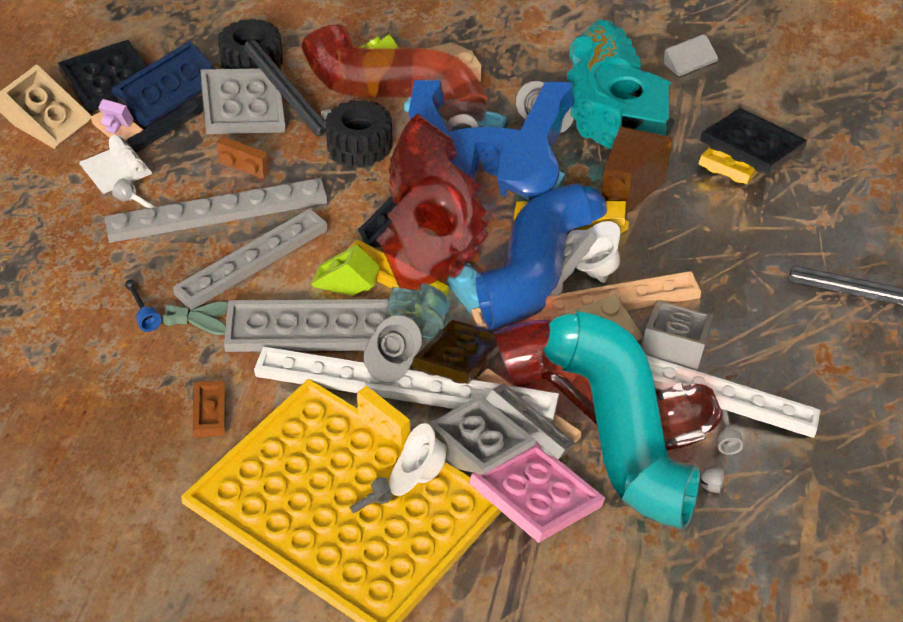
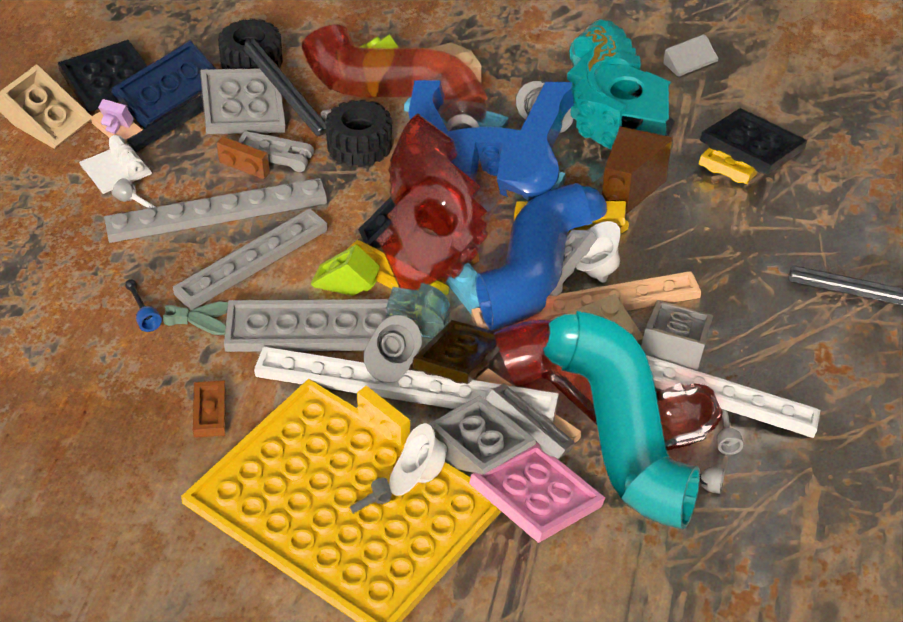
none -> light grey plate [238,131,314,172]

